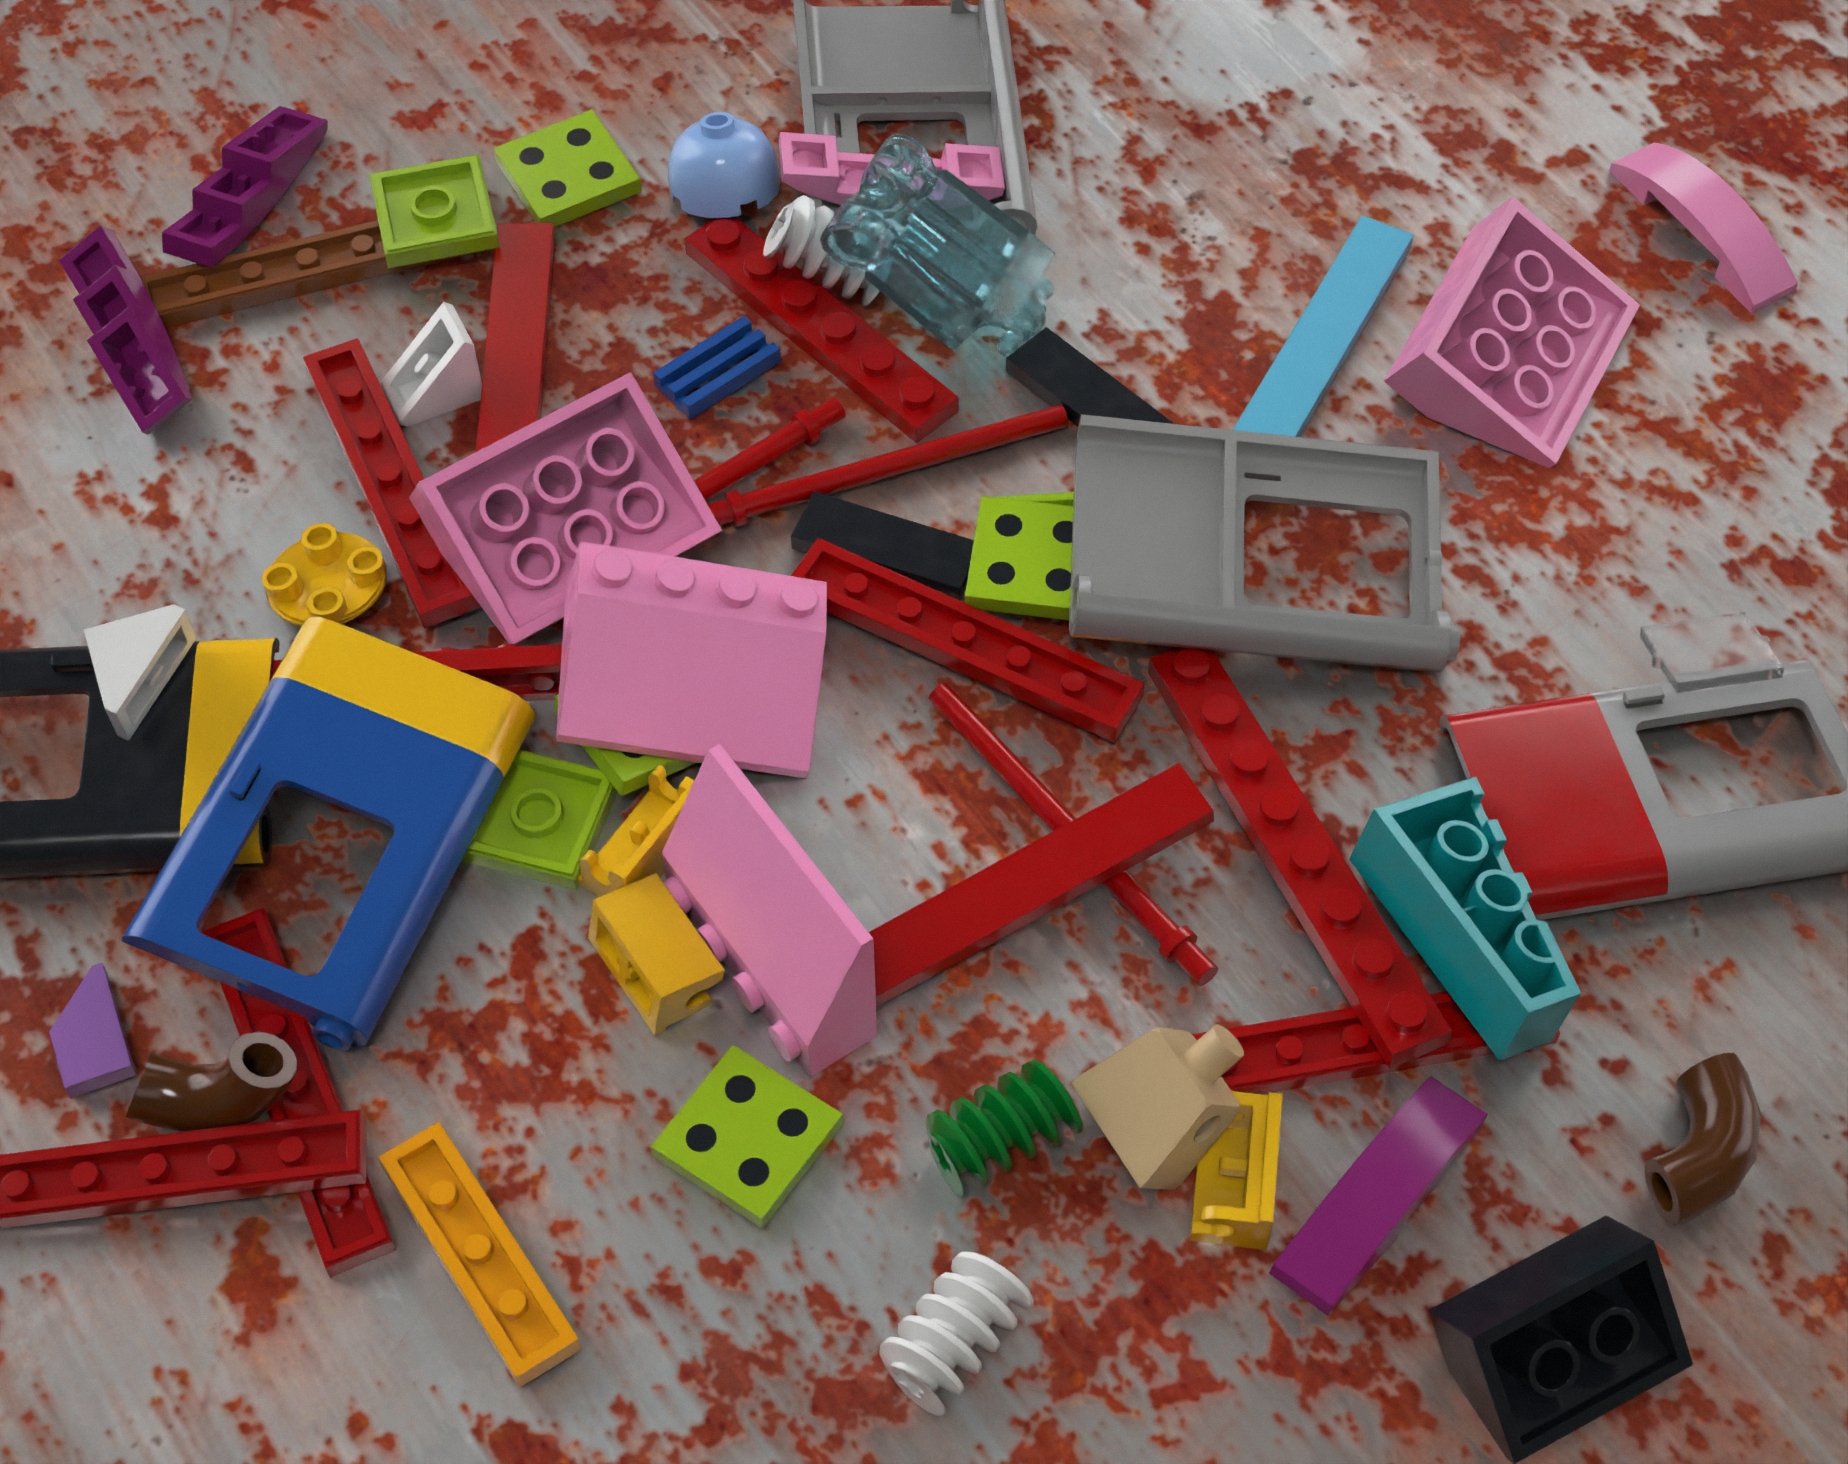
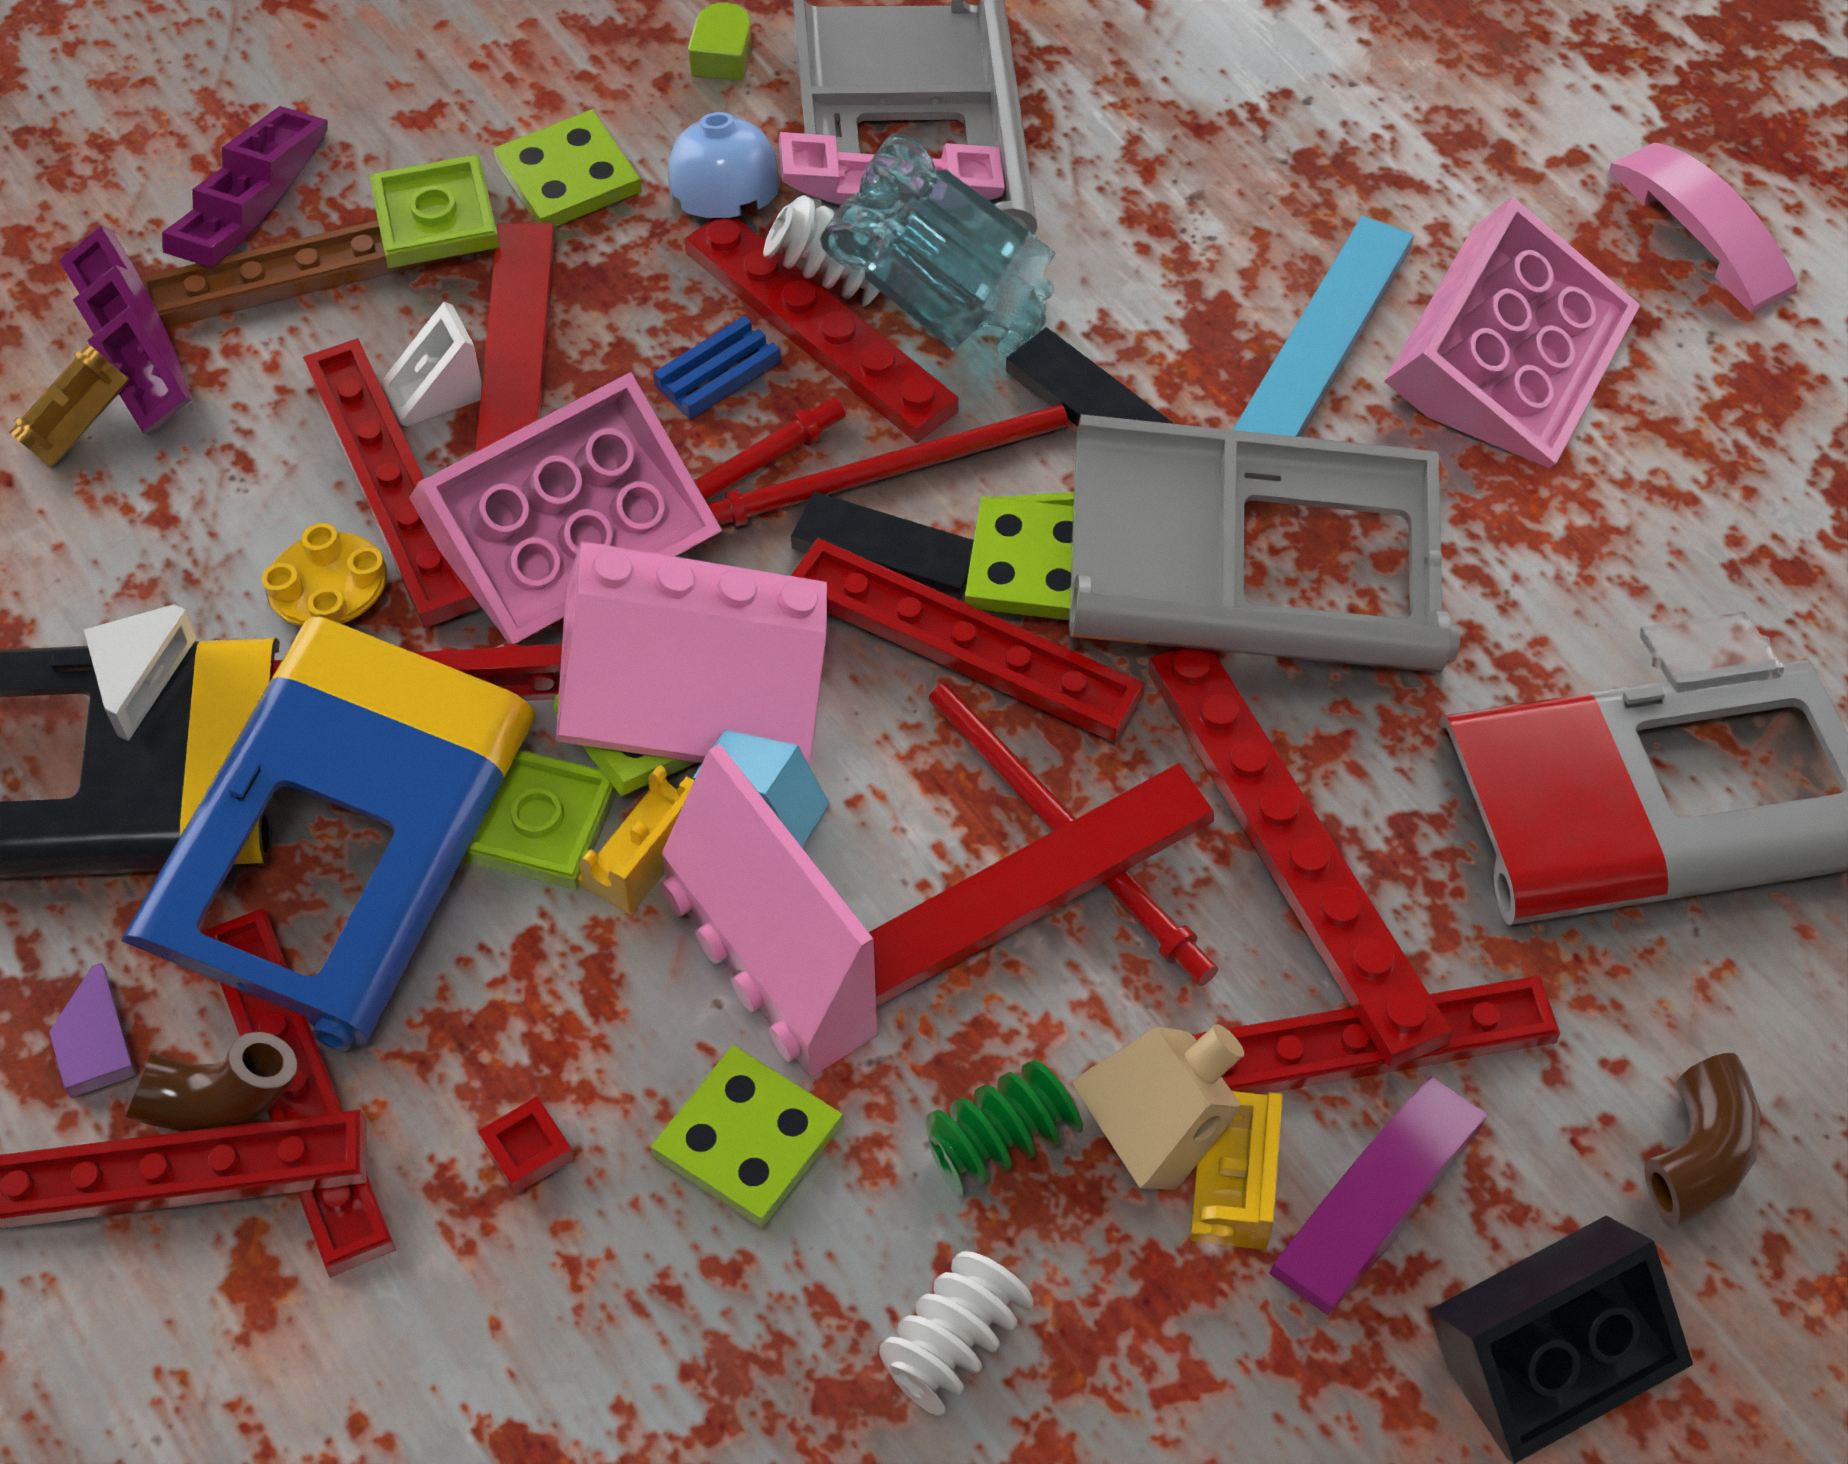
light orange plate [378,1122,582,1388] -> none
yellow hinge [588,873,724,1036] -> none
teal wedge [1349,776,1581,1061] -> none
none -> pearl gold hinge [9,344,130,468]
none -> red plate [477,1096,575,1195]
none -> lime piece [688,2,752,81]
none -> medium azure slope [691,730,830,847]

